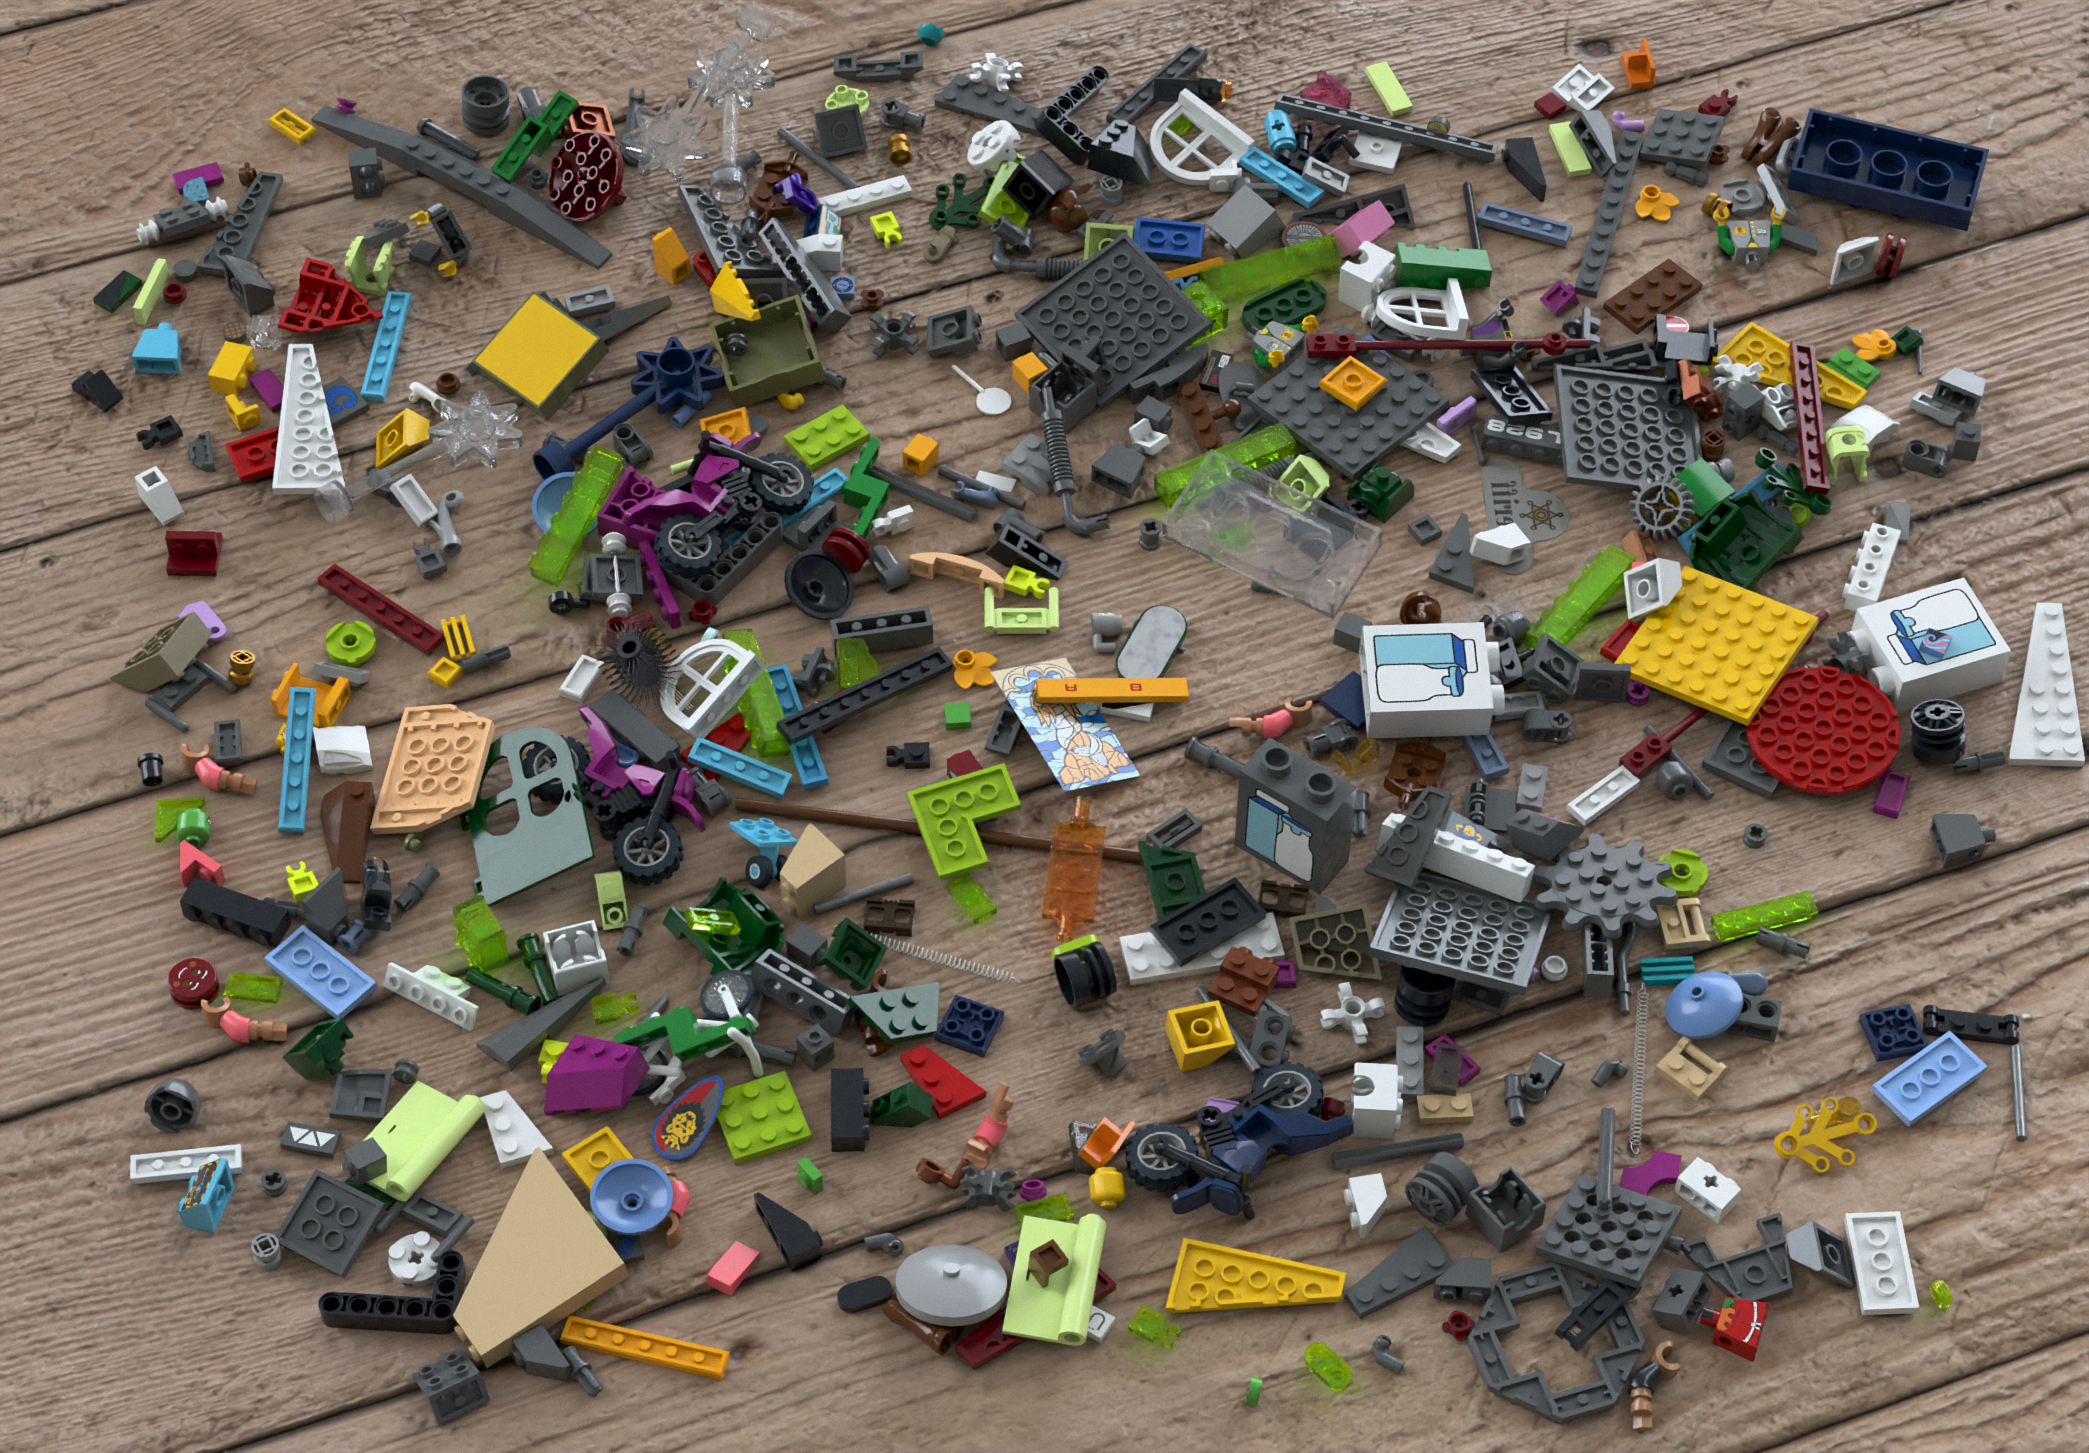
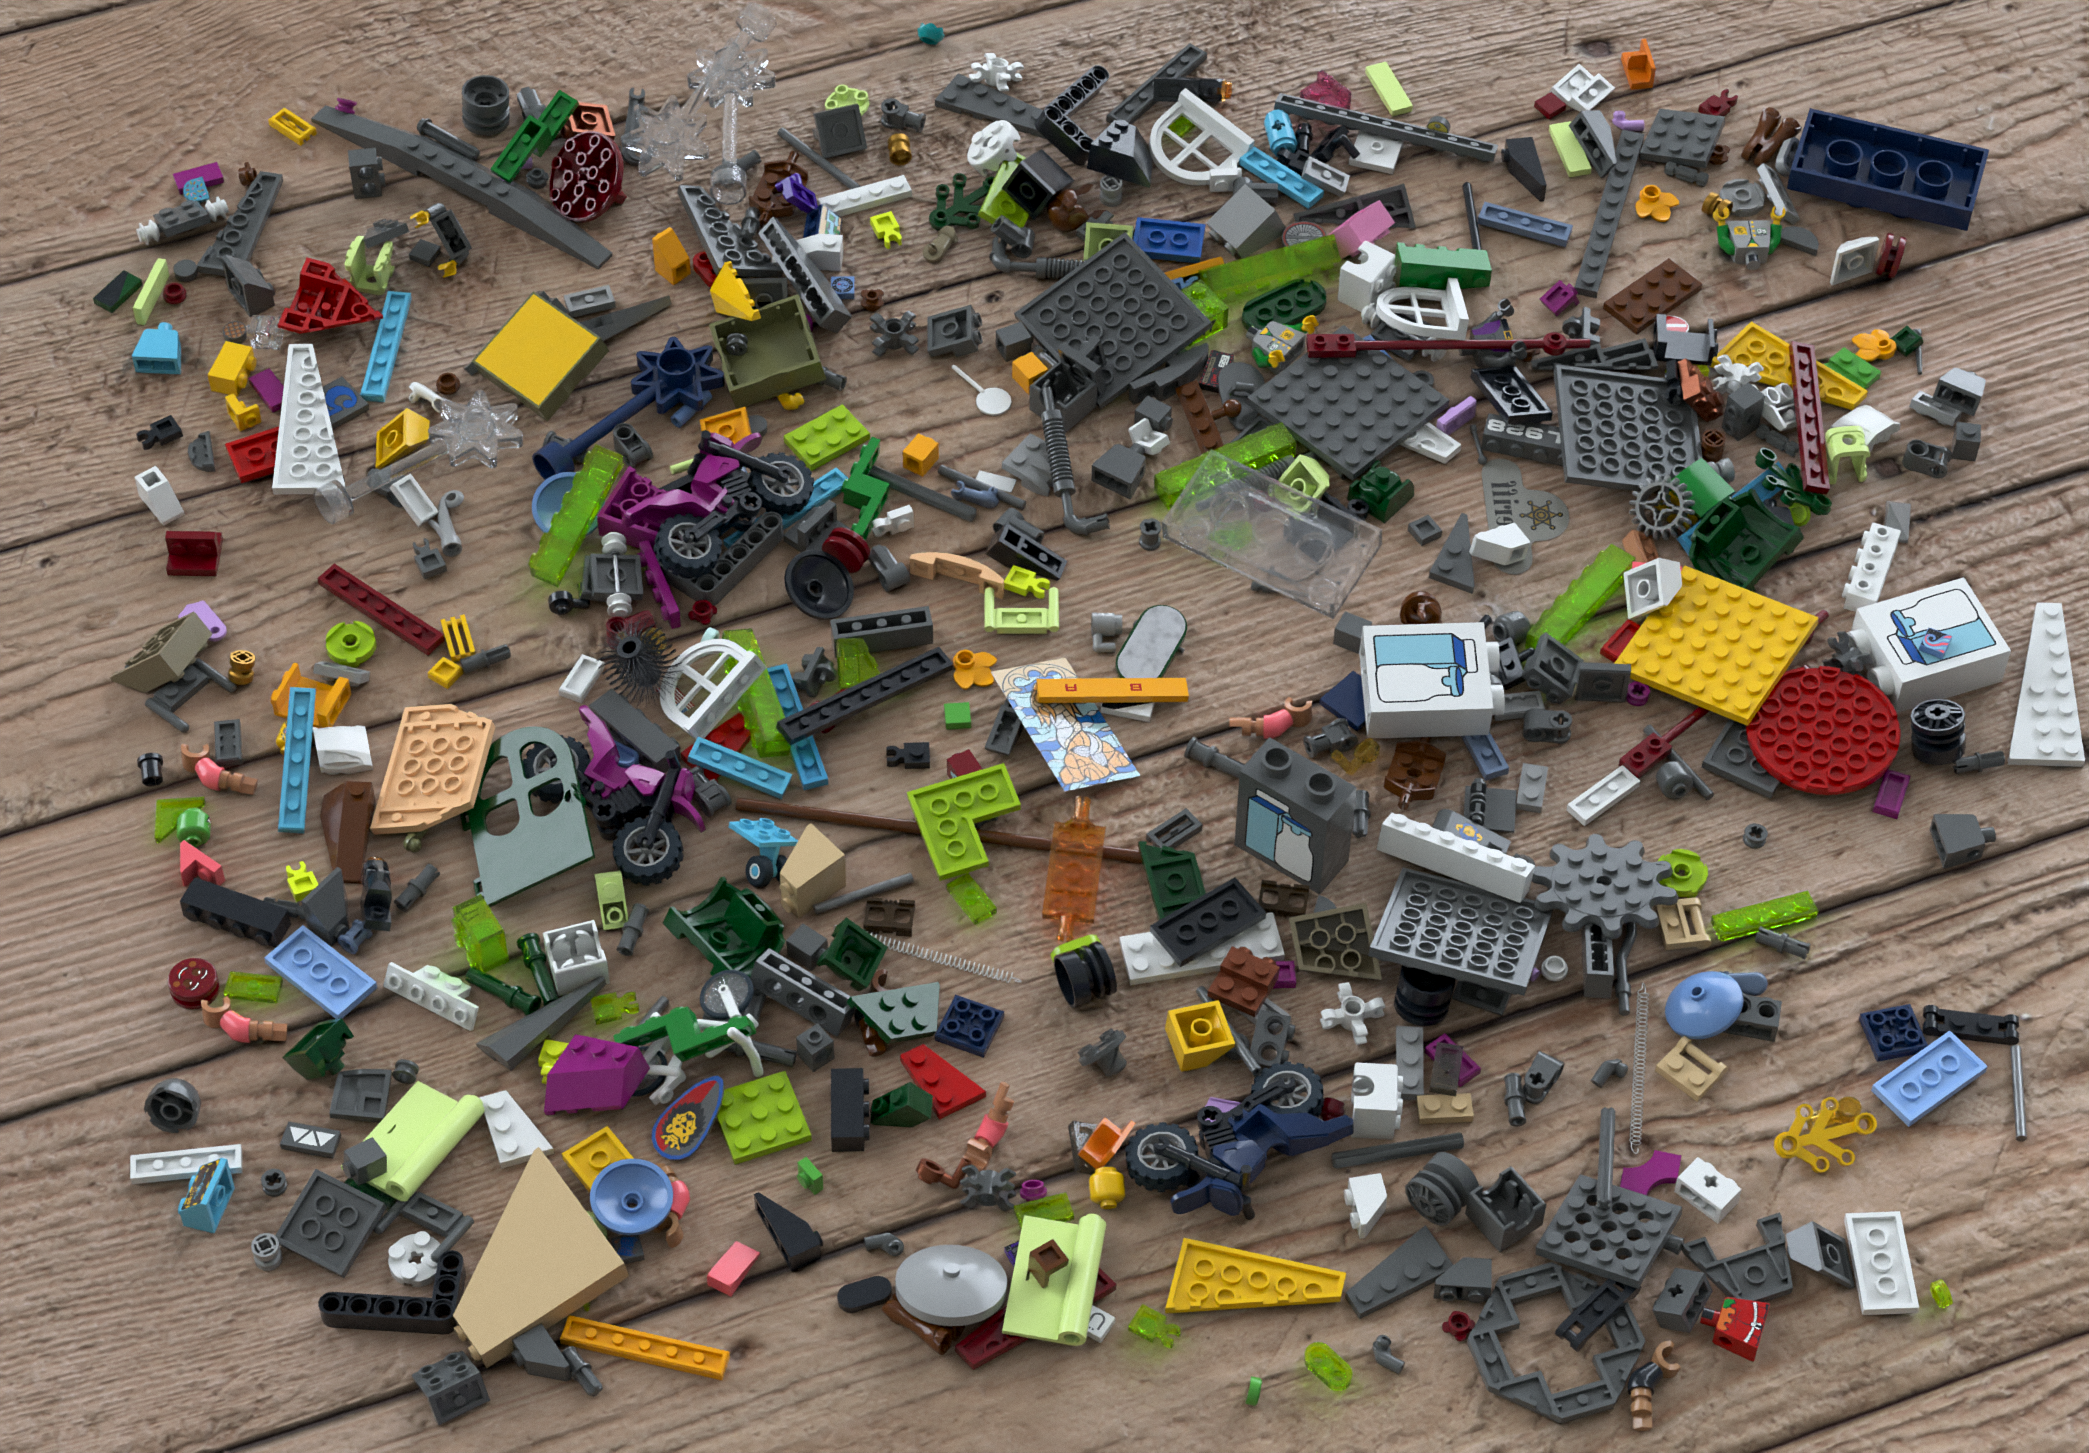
black slope [71,369,123,412] -> none
clear neon green plate [683,907,741,936] -> none
dark grey slope [834,51,923,82] -> none
light orange plate [1319,356,1387,411] -> none
dark grey wing [1364,785,1453,890] -> none
dark grey slope [1505,809,1584,861] -> none
teal tile [1639,956,1695,986] -> none

